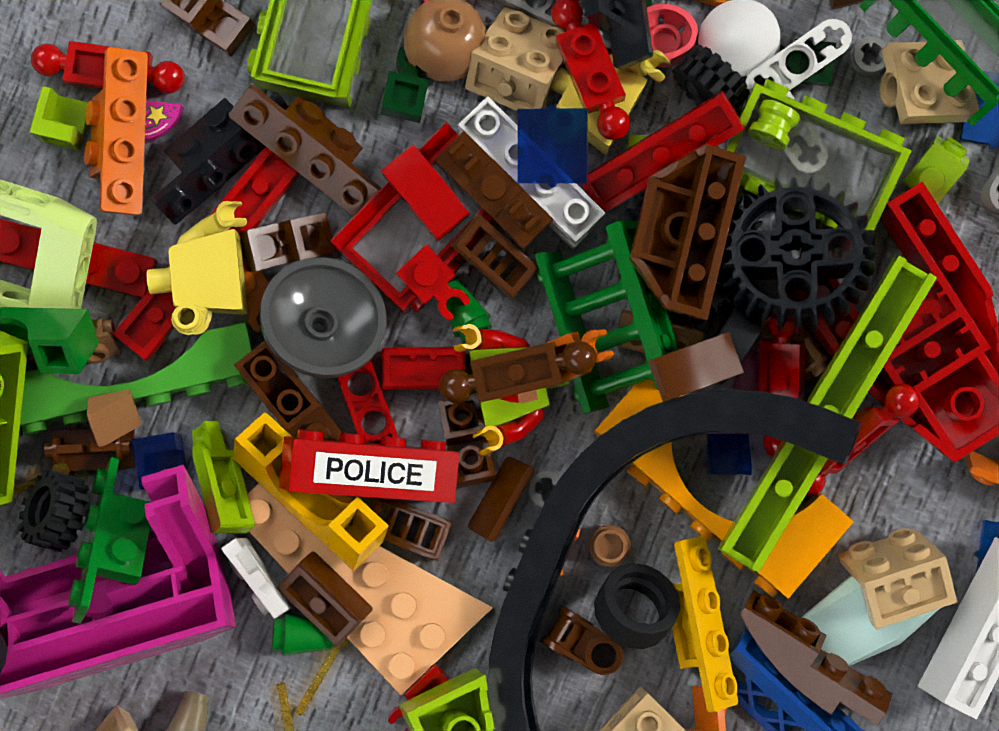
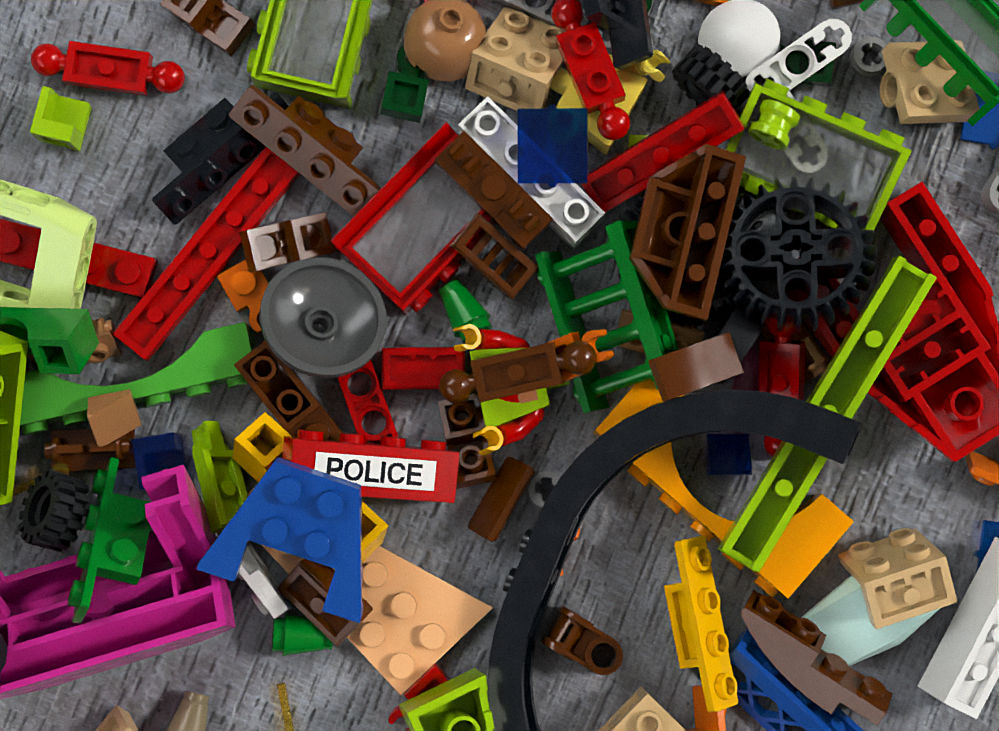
orange bracket [84,47,148,216] -> none
dark pink tile [145,100,184,143] -> none
light yellow torso [147,201,248,335] -> none
clear yellow piece [294,638,351,716] -> none
reddish brown slope [369,498,453,561] -> none
red slope [381,145,470,241] -> none
red plate [395,244,470,320] -> none
medium nougat plate [589,525,631,567] -> none
black tyre [594,563,680,649] -> none
coral helmet [647,4,698,68] -> none
red plate [805,383,920,497] -> none
lime bracket [903,136,970,204] -> none
none -> blue wing [197,457,363,623]

